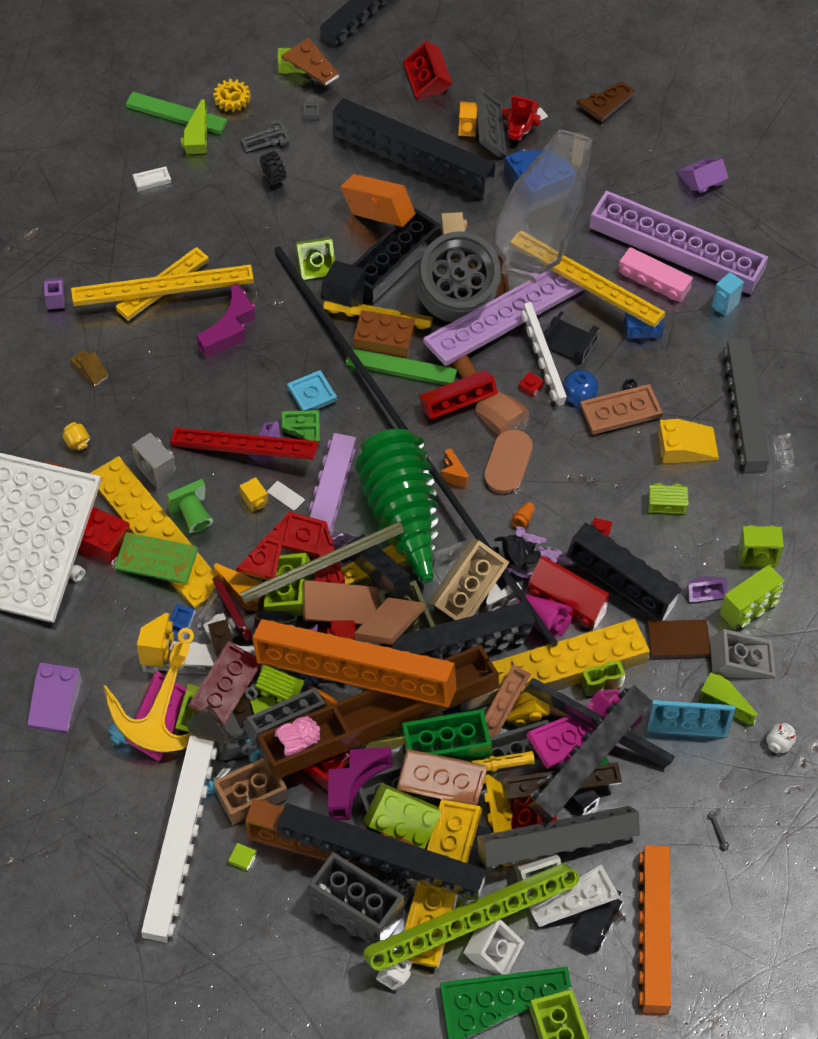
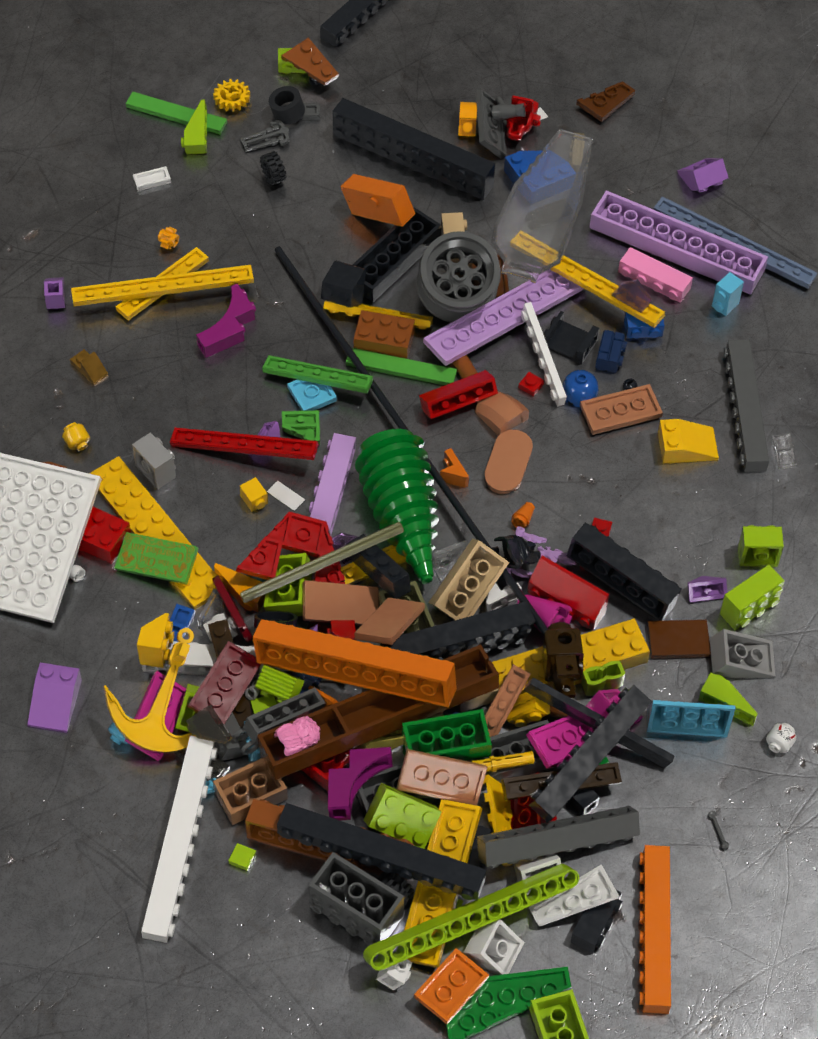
bright green plant [167,479,213,533] -> none
lime slope [295,237,335,280] -> none
red slope [403,40,453,99] -> none
lime brick [648,483,688,515] -> none
none -> light orange gear [157,227,180,249]
none -> bright green tile [262,355,373,393]
none -> black piece [268,86,305,125]
none -> orange plate [414,948,489,1024]
none -> dark grey piece [491,97,526,120]
none -> dark brown piece [542,622,584,698]
none -> dark blue brick [595,330,627,373]
none -> slope [612,279,652,313]
none -> sand blue plate [653,197,817,289]

